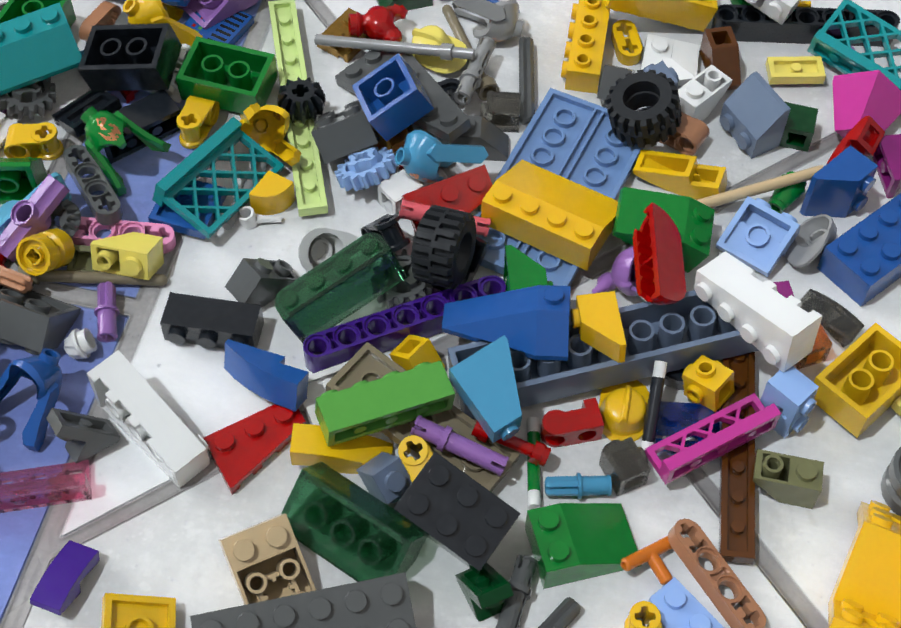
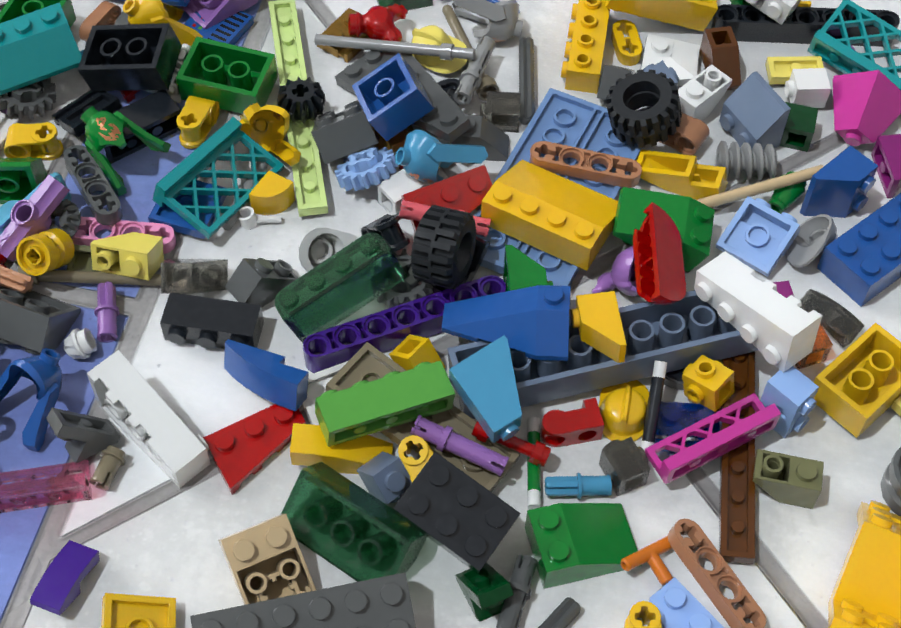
red slope [827,116,885,164] -> none
none -> dark tan pin [89,446,126,491]
none -> clear smoke slope [161,259,228,294]
none -> nougat beam [529,141,642,188]
none -> light grey piece [715,141,777,180]
none -> white brick [784,68,831,108]

